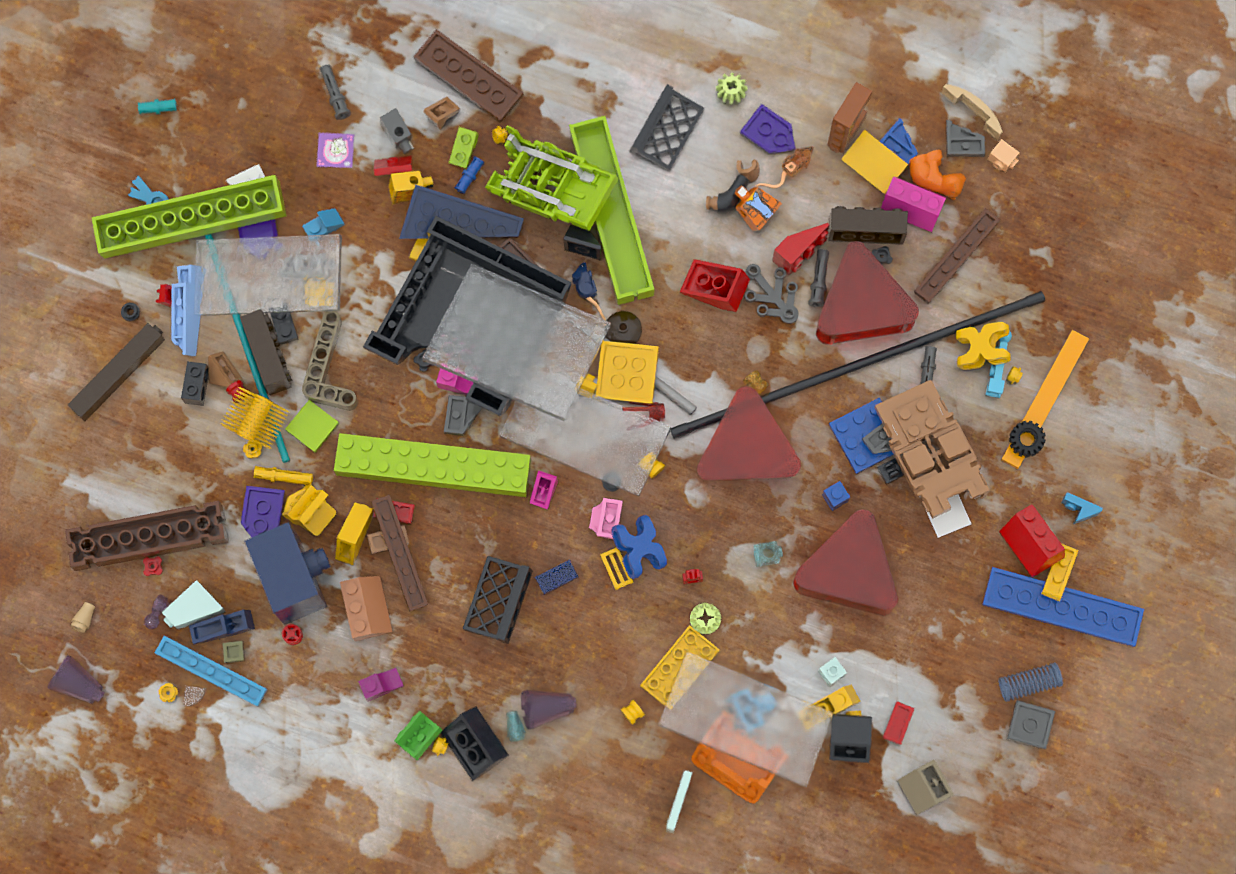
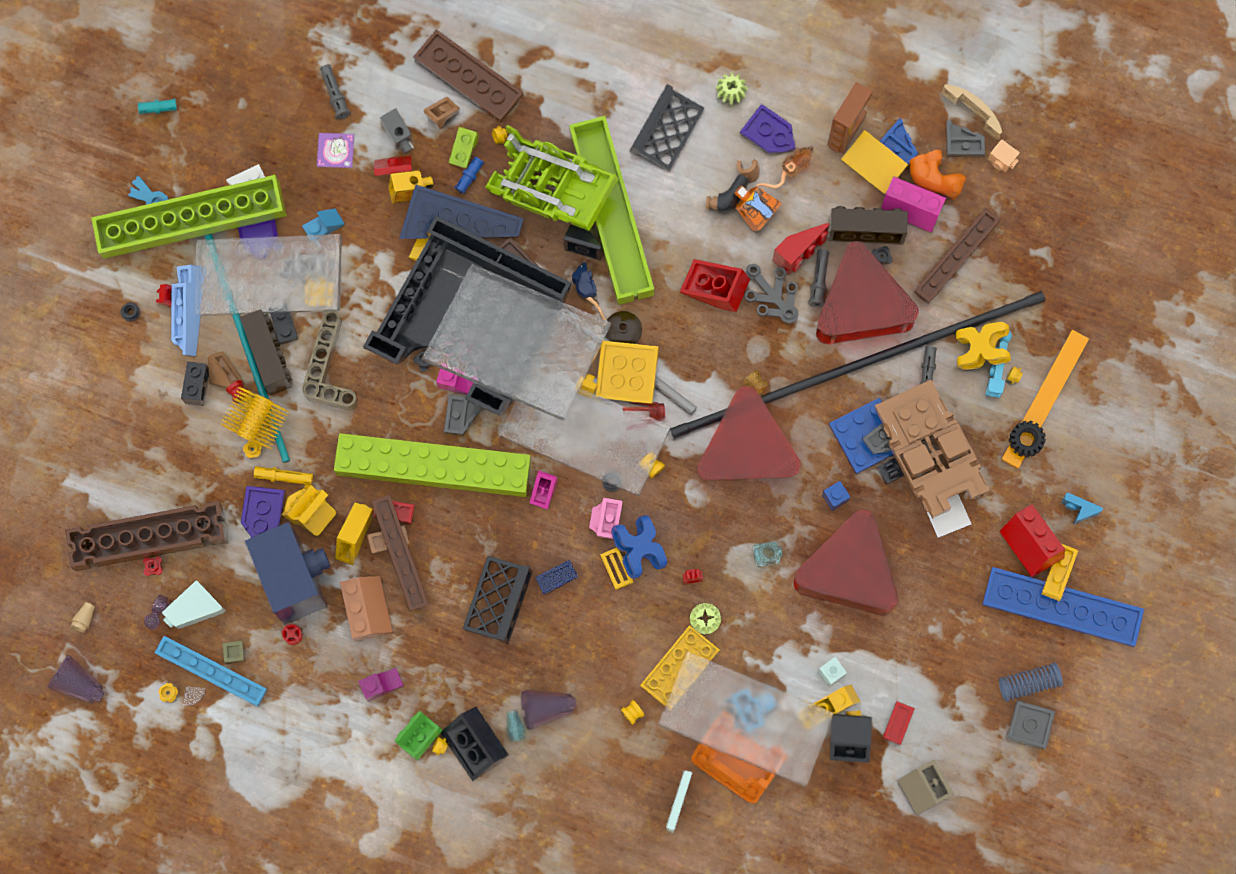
dark brown brick [68,323,165,422] -> none
dark blue slope [189,609,255,644] -> none
lime tile [285,400,339,453] -> none

